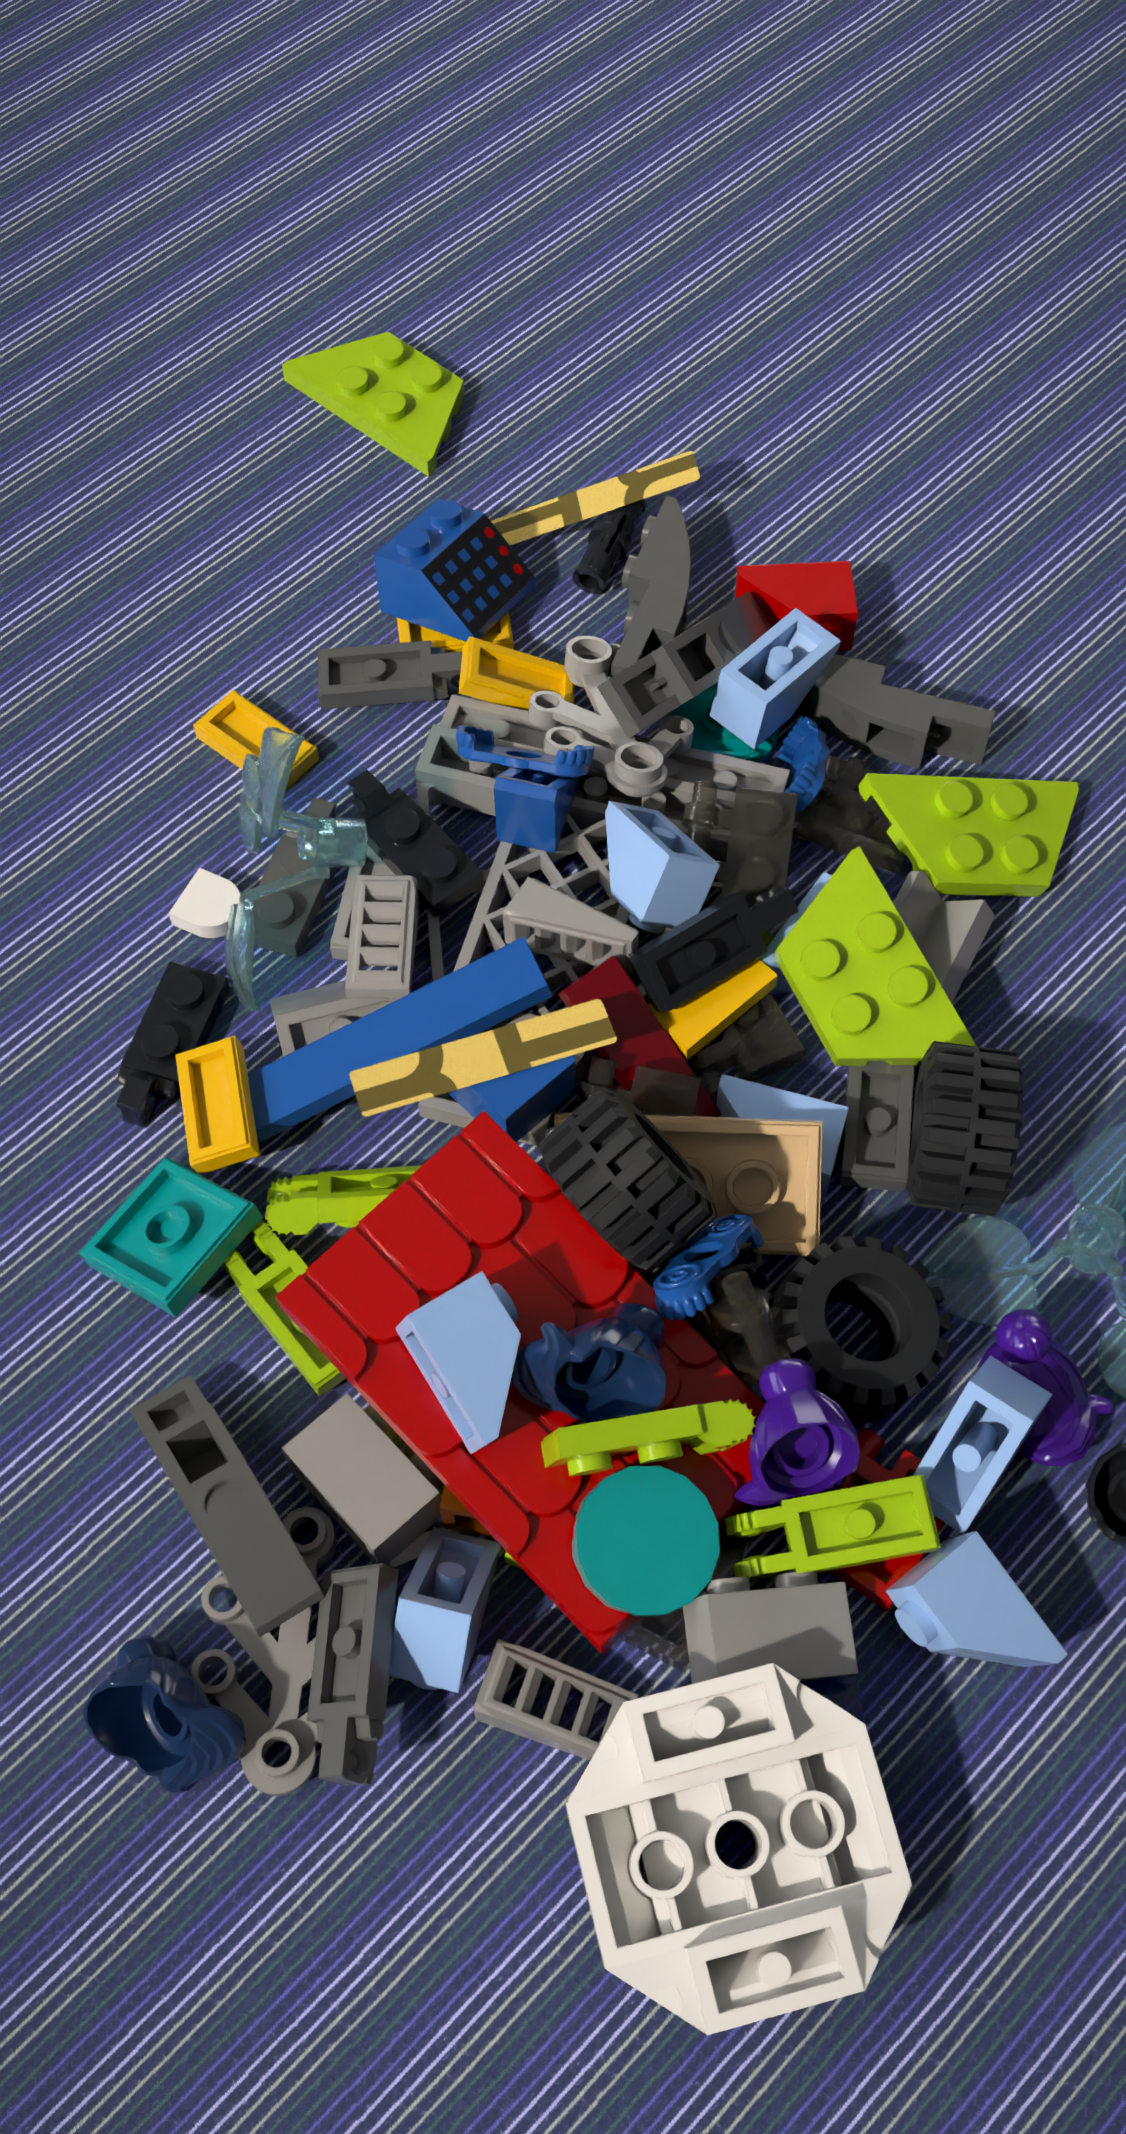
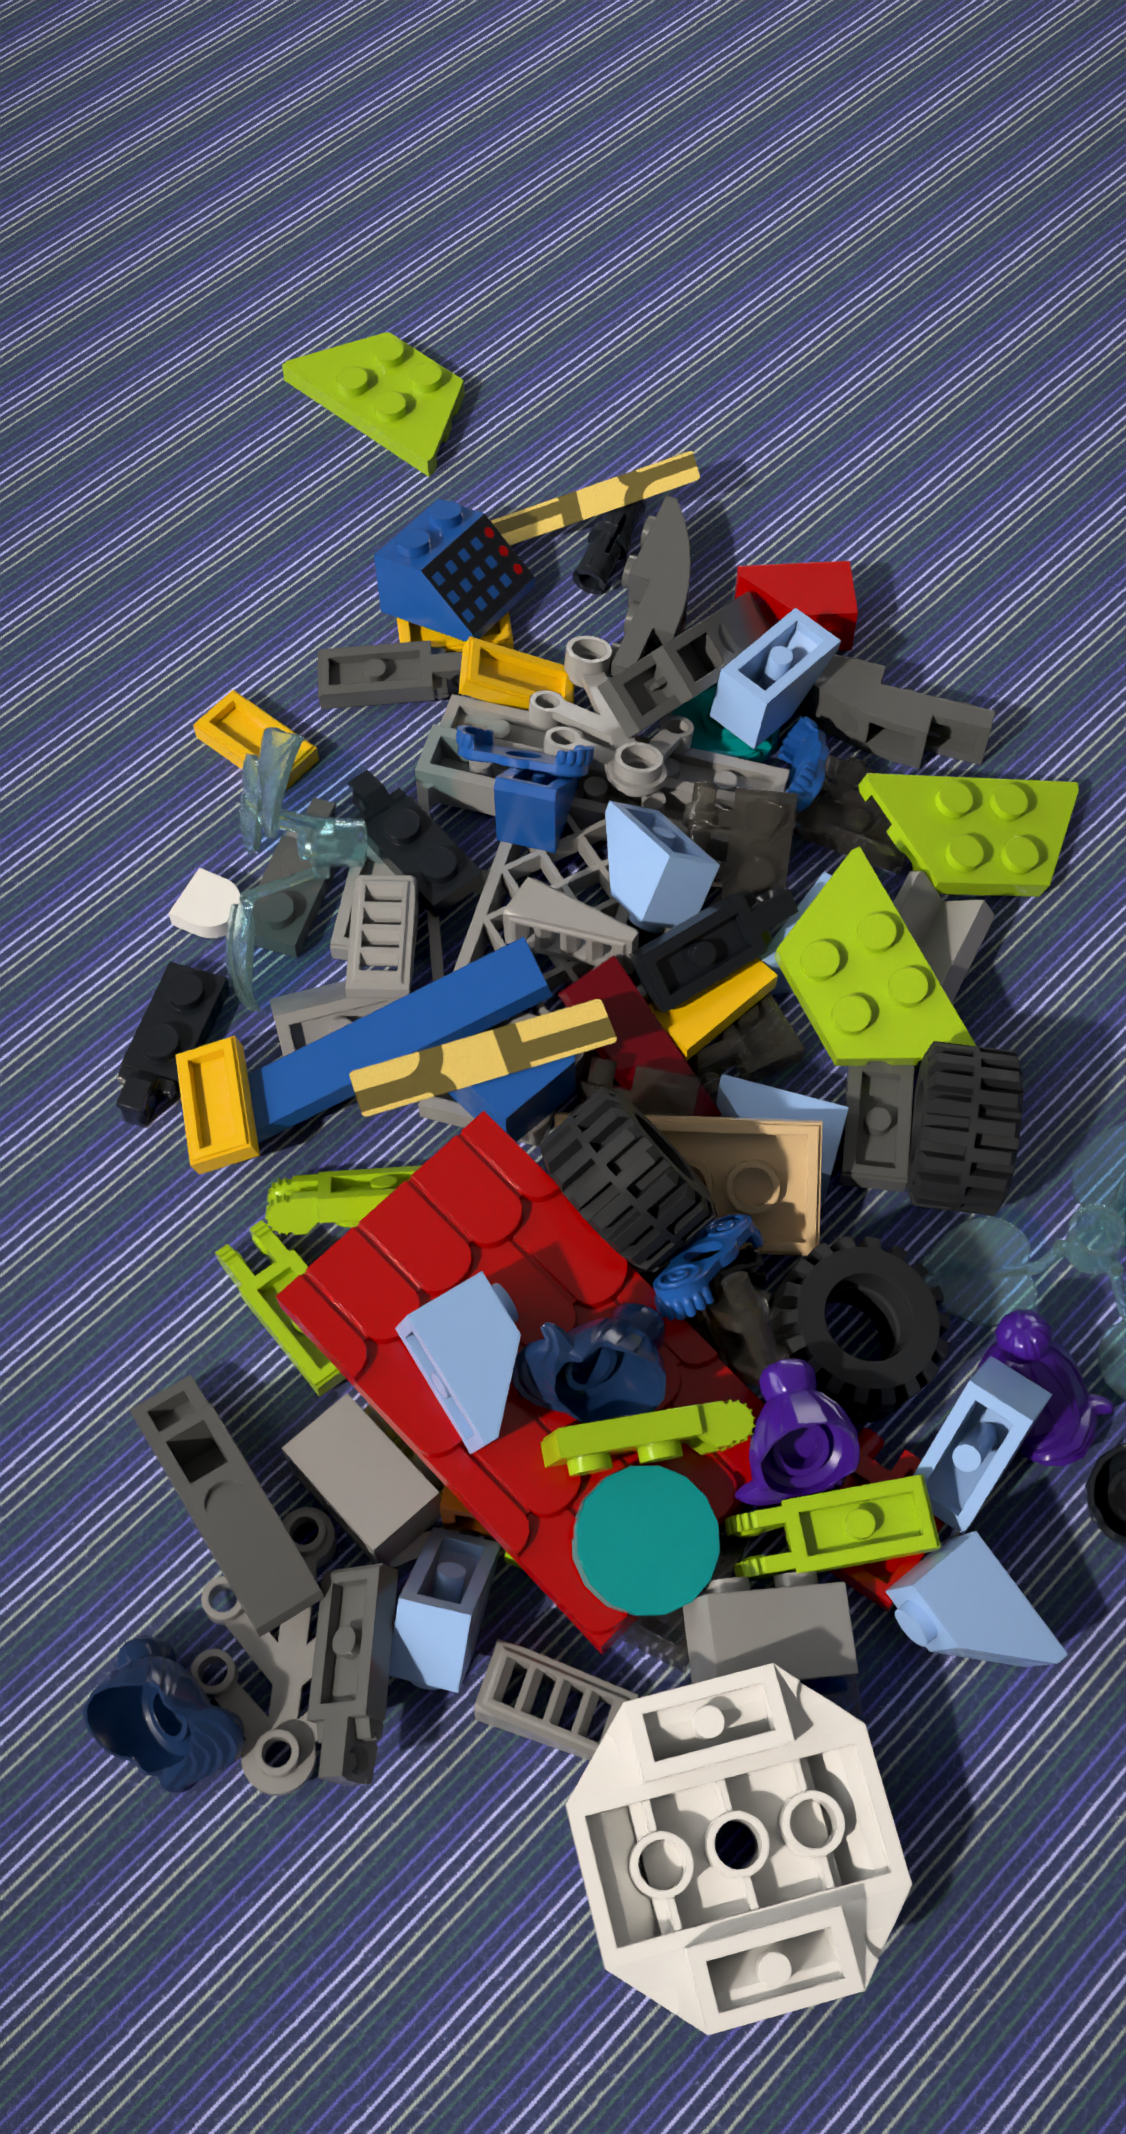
teal tile [79,1156,263,1318] -> none

